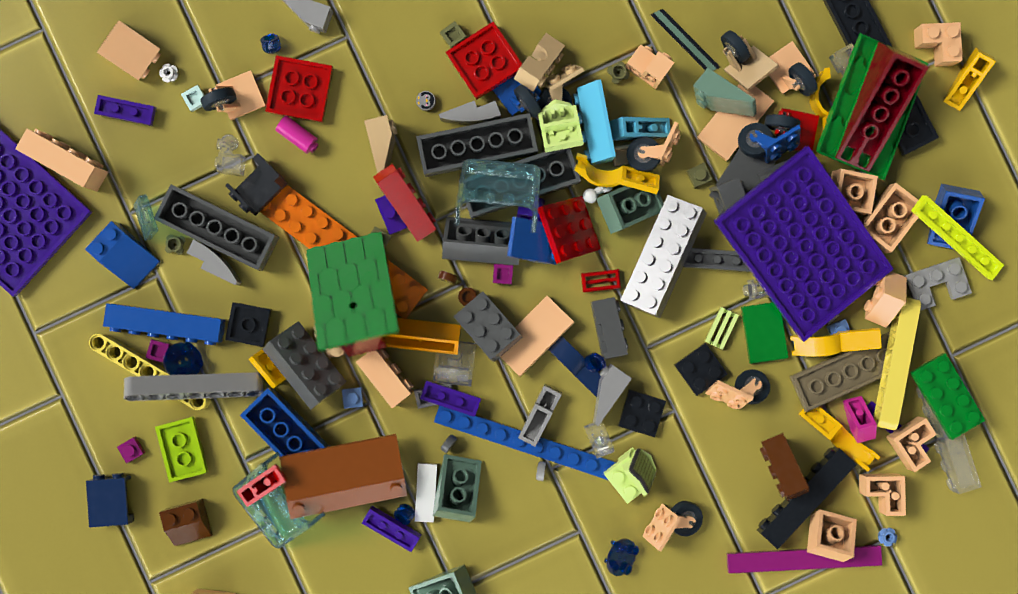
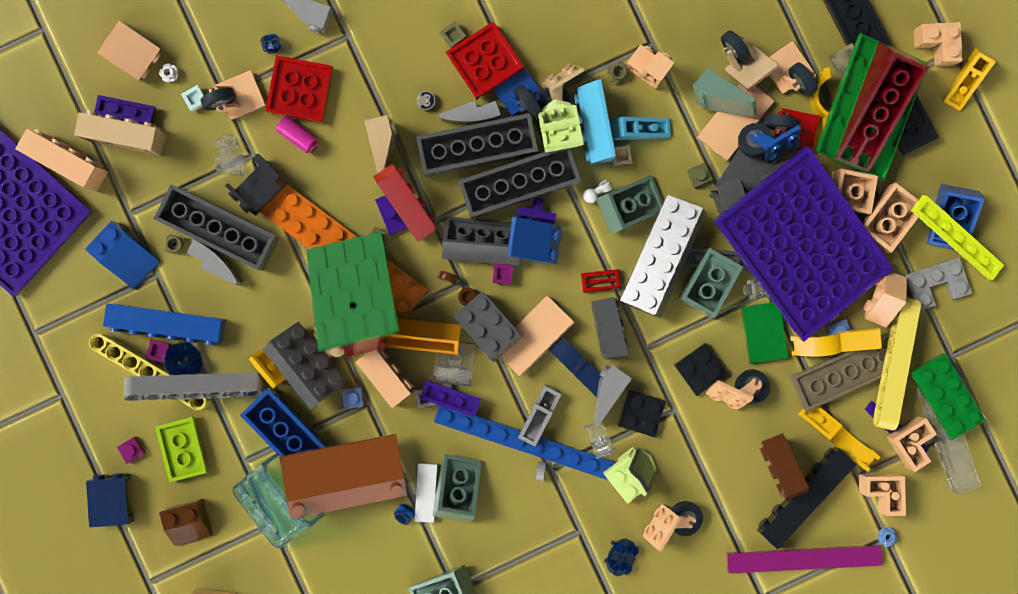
clear light blue tile [133,194,158,241] -> none
black plate [225,302,272,347] -> none
slope [237,464,287,507] -> none
dark purple plate [362,506,422,552] -> none
dark grey tile [441,434,458,454] -> none
clear light blue windscreen [455,159,541,232] -> none
tan arch [514,33,565,92] -> none
red plate [537,196,601,264] -> none
yellow piece [574,153,660,194] -> none
clear blue tile [585,353,606,373] -> none
plate [626,122,681,172] -> none
sticker [650,9,720,71] -> none
yellowish green tile [704,307,739,350] -> none
light nougat brick [807,509,857,562] -> none
dark pink slope [843,396,877,443] -> none
none -> tan brick [74,111,167,156]
none -> sand green slope [678,248,743,318]

